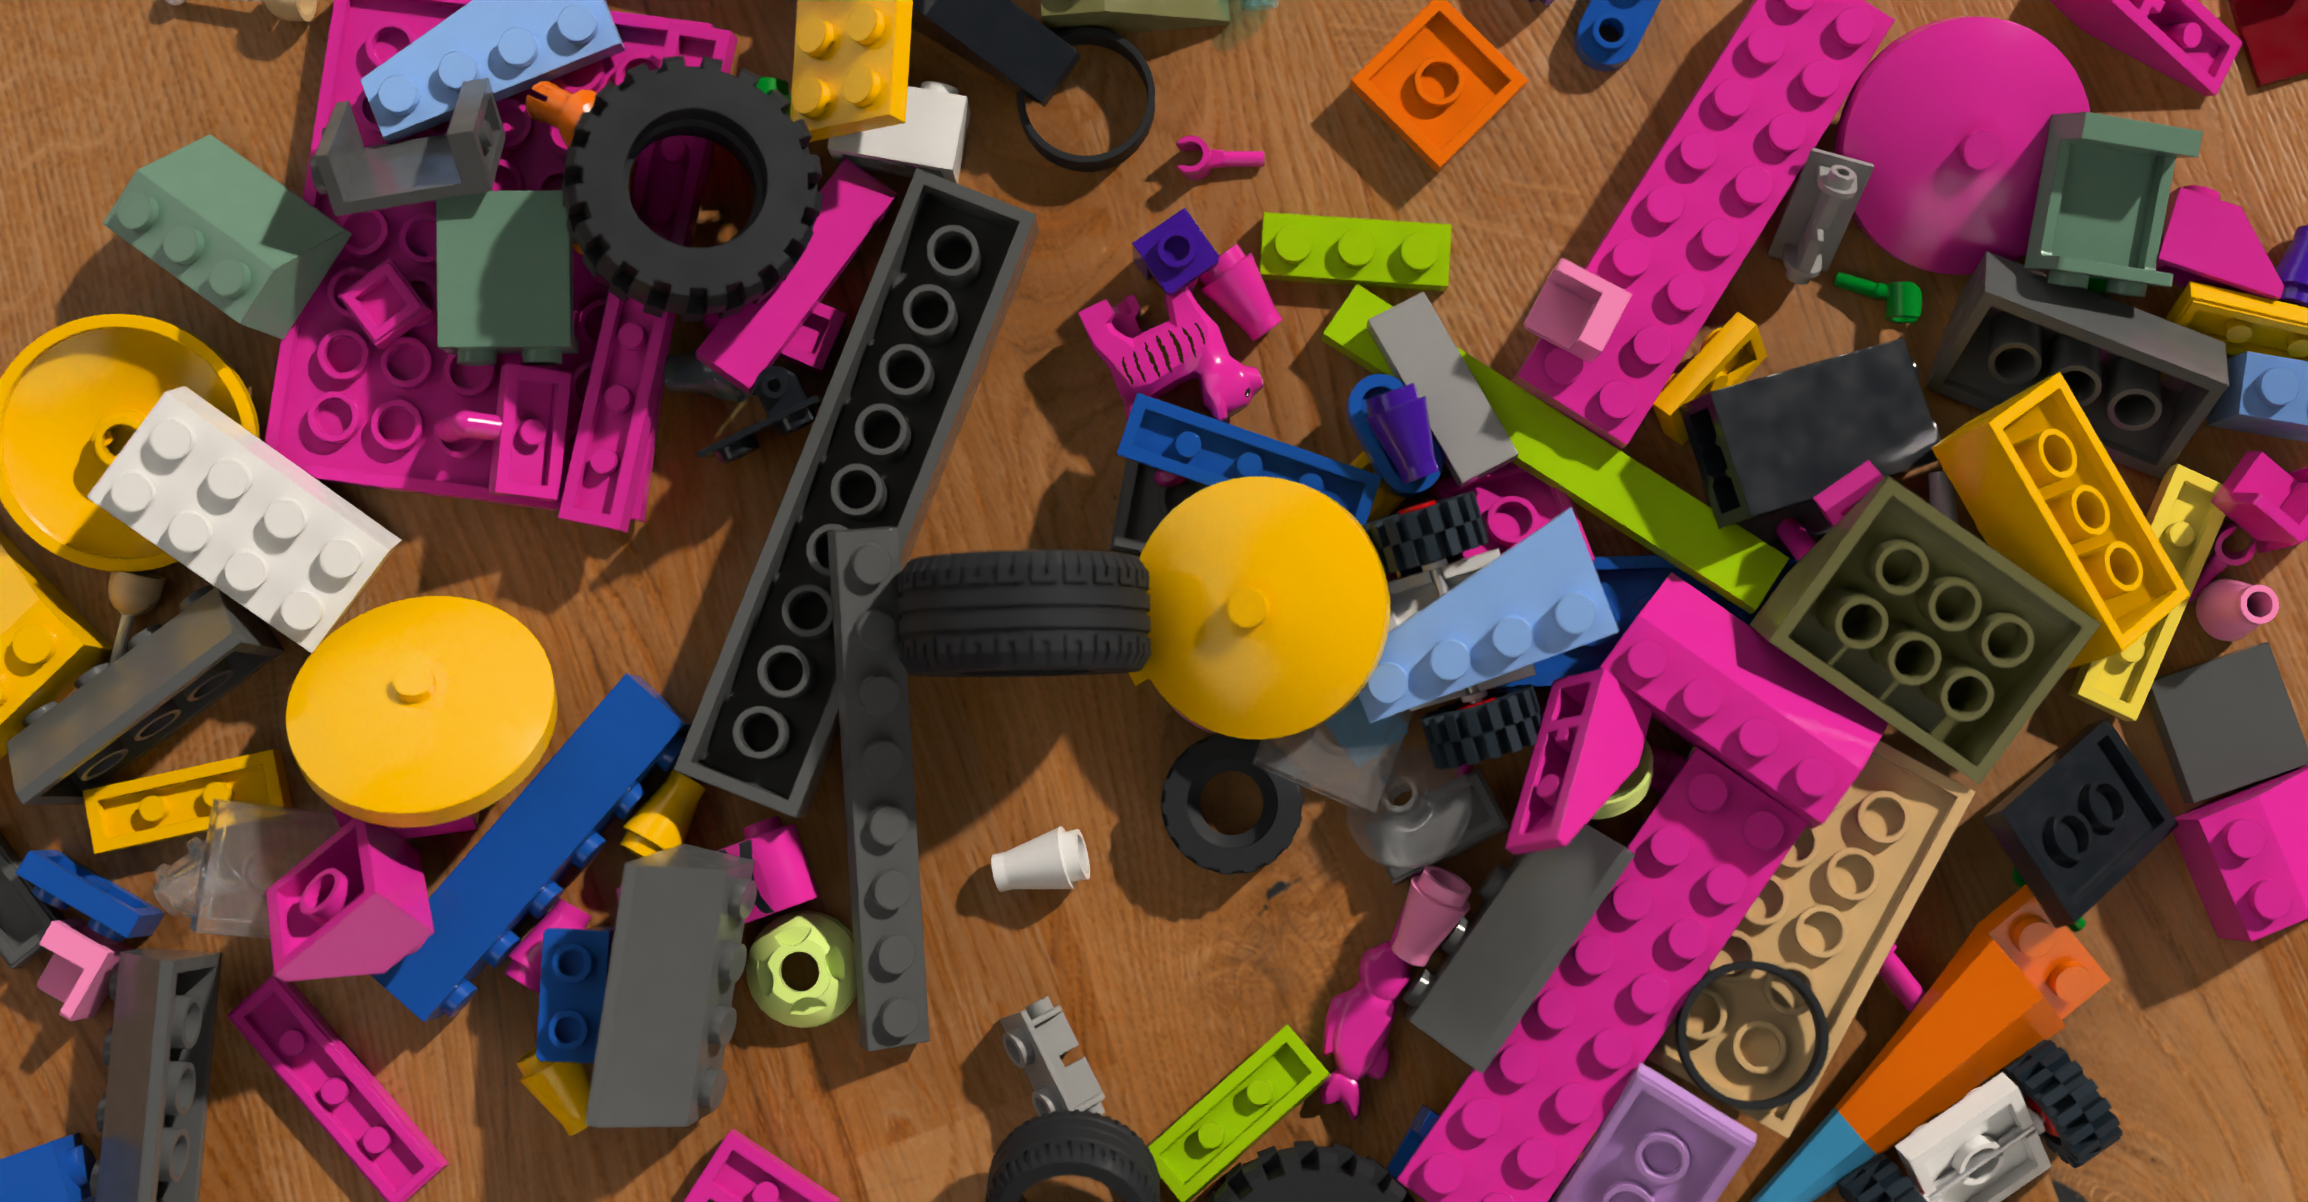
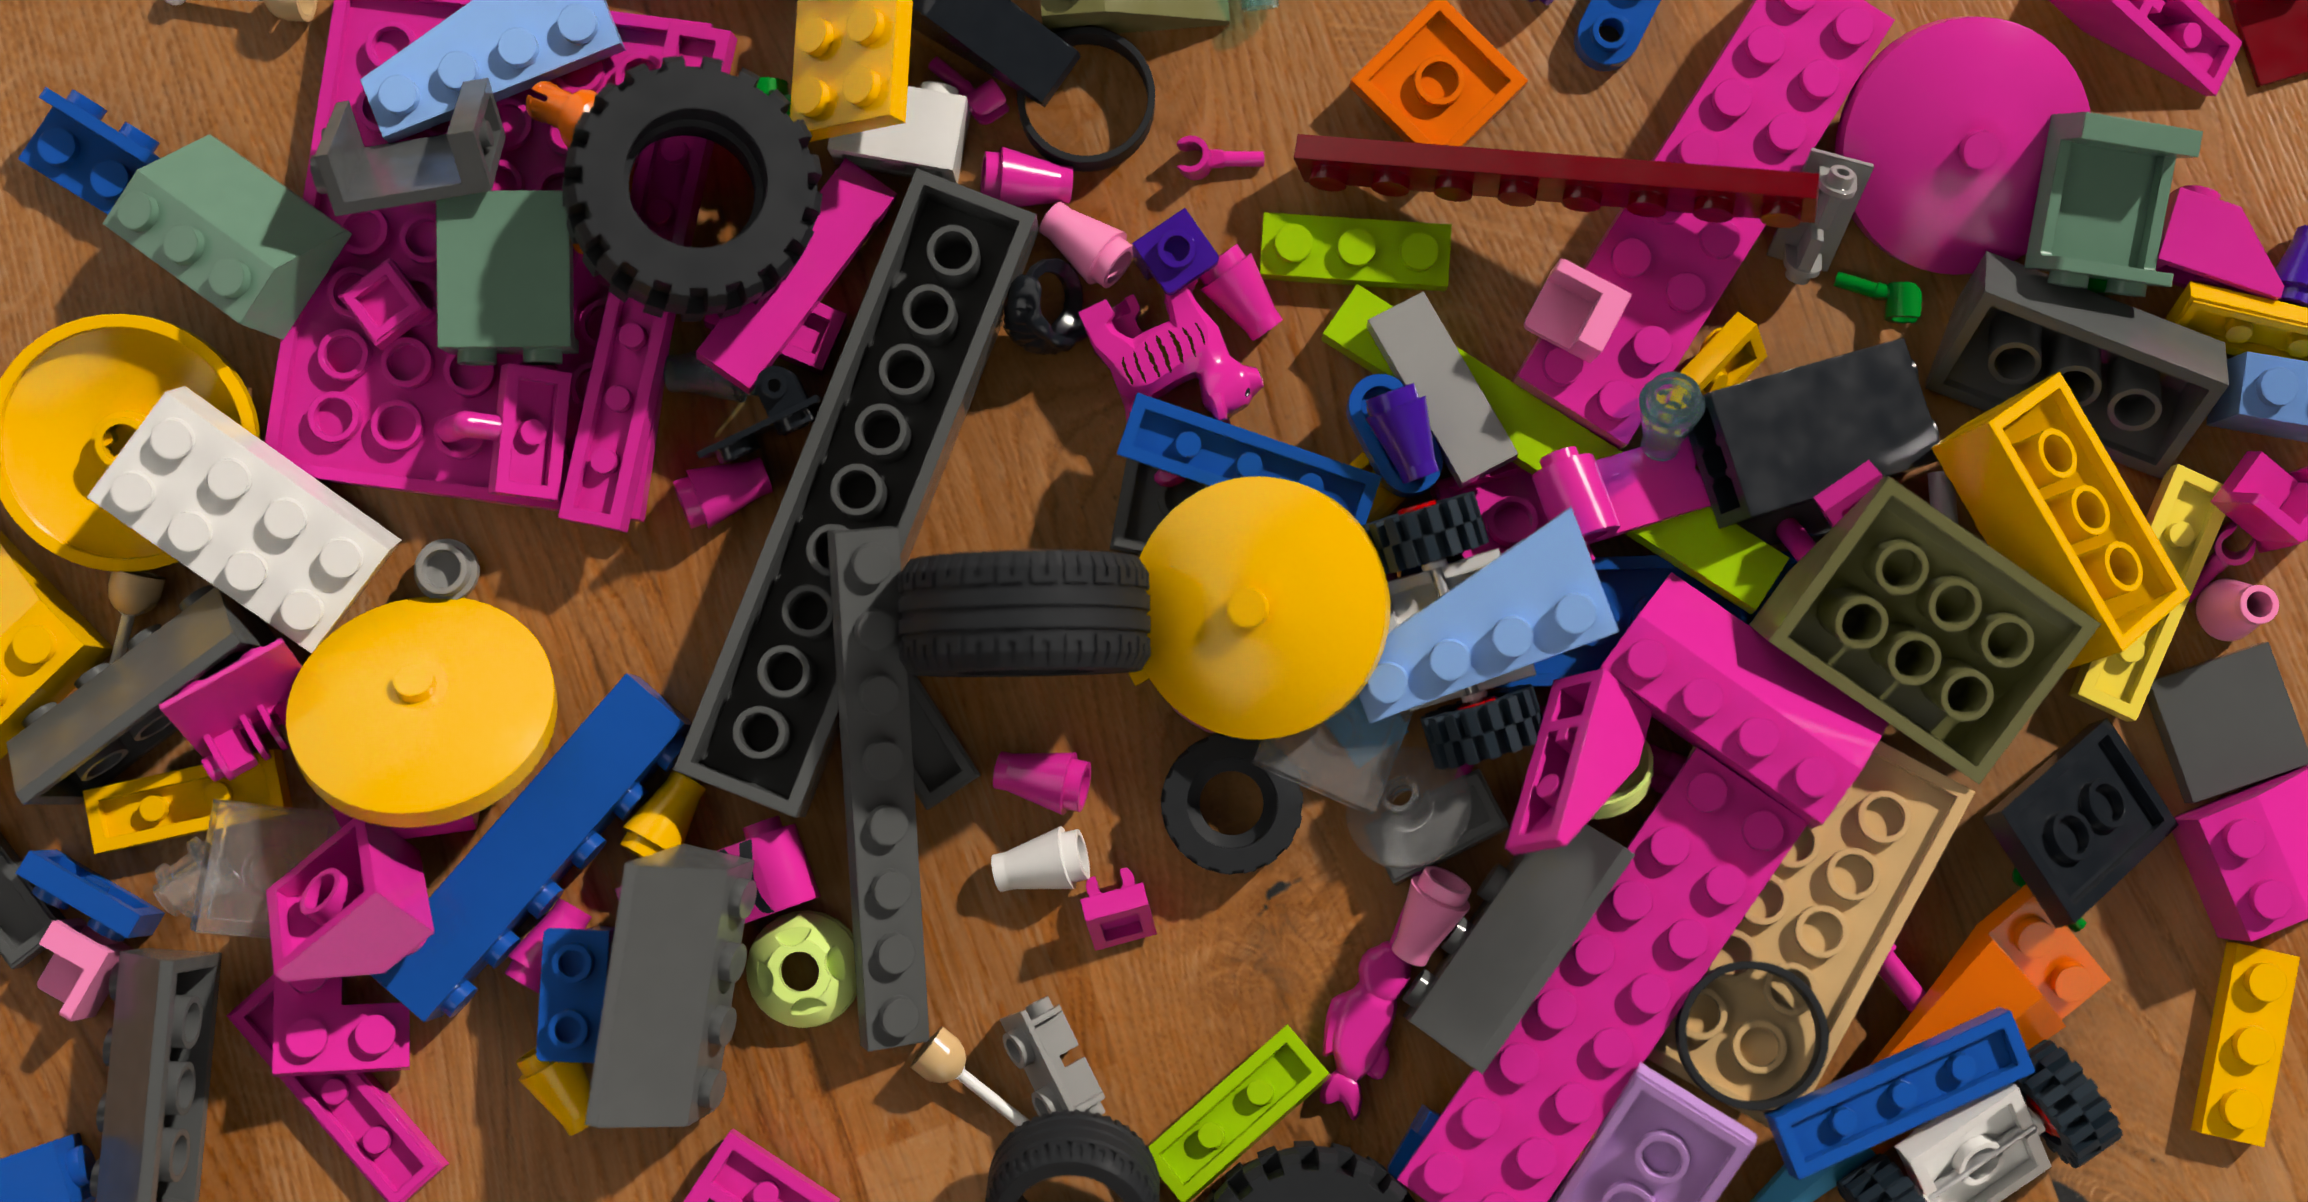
none -> blue bracket [18,87,160,214]
none -> dark pink hinge [159,638,302,782]
none -> dark pink plate [272,975,410,1077]
none -> light grey plate [414,539,480,600]
none -> dark pink cone [673,457,773,530]
none -> dark grey tile [907,671,982,810]
none -> tan hinge [910,1026,1030,1126]
none -> dark pink hand [928,56,1010,125]
none -> dark pink cone [980,146,1073,207]
none -> dark pink cone [993,751,1091,815]
none -> black piece [1003,258,1088,355]
none -> bright pink cone [1039,202,1133,288]
none -> dark pink tile [1080,867,1157,951]
none -> dark red plate [1293,134,1820,228]
none -> dark pink door [1532,433,1711,545]
none -> clear light blue cone [1639,372,1705,461]
none -> blue plate [1764,1007,2036,1180]
none -> yellow plate [2190,941,2300,1147]

